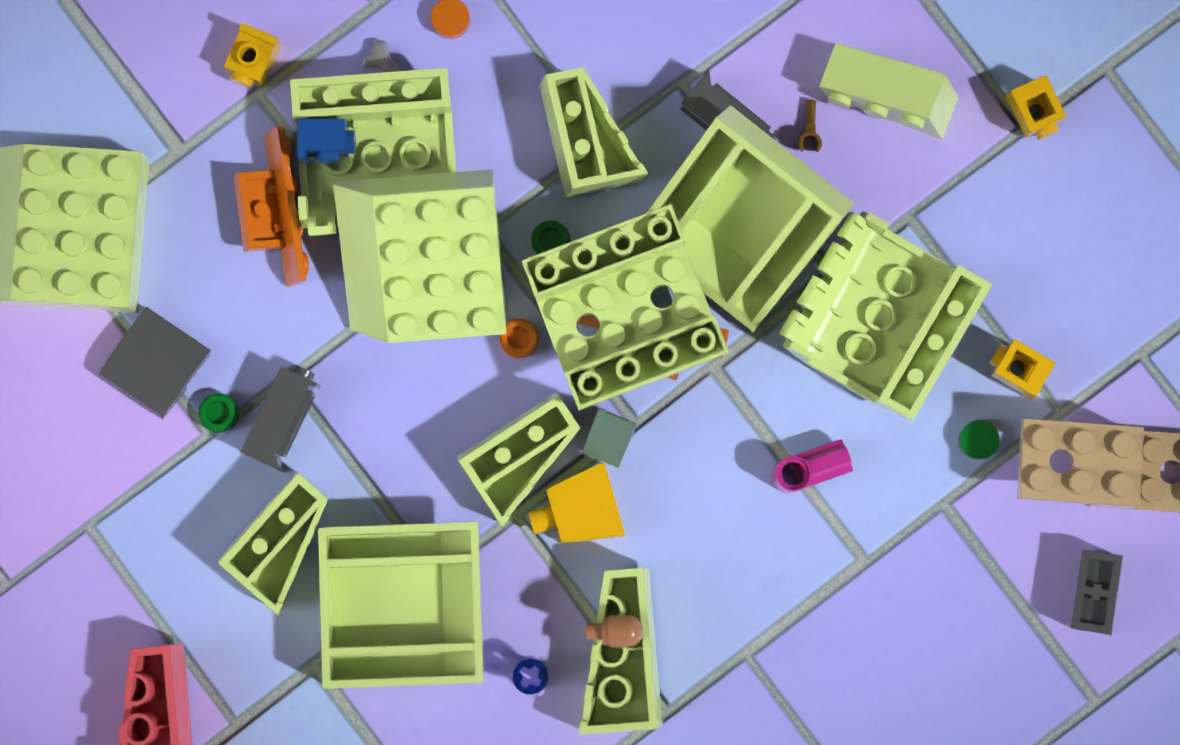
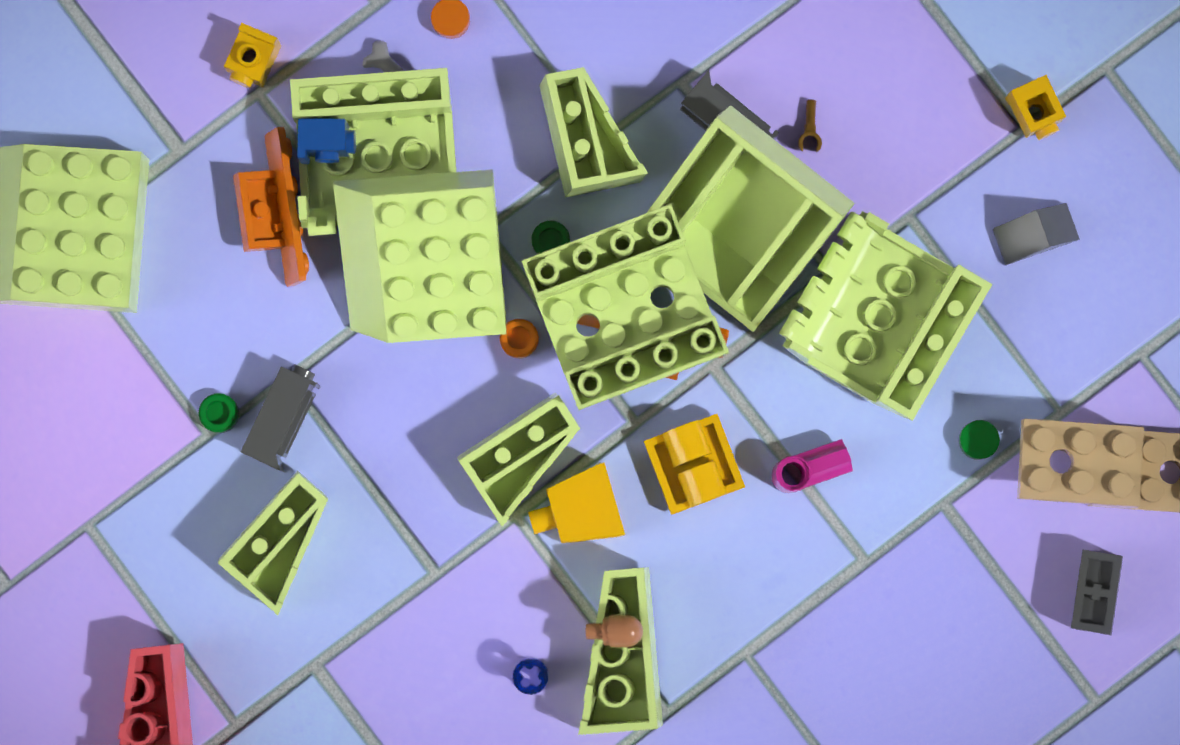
dark grey slope [99,307,211,420] -> none
yellowish green slope [318,522,484,689] -> none
sand green slope [582,409,637,468] -> none
yellowish green wedge [819,43,958,140] -> none
yellow brick [989,339,1056,400] -> none
none -> yellow plate [643,413,745,515]
none -> dark grey slope [992,203,1080,266]

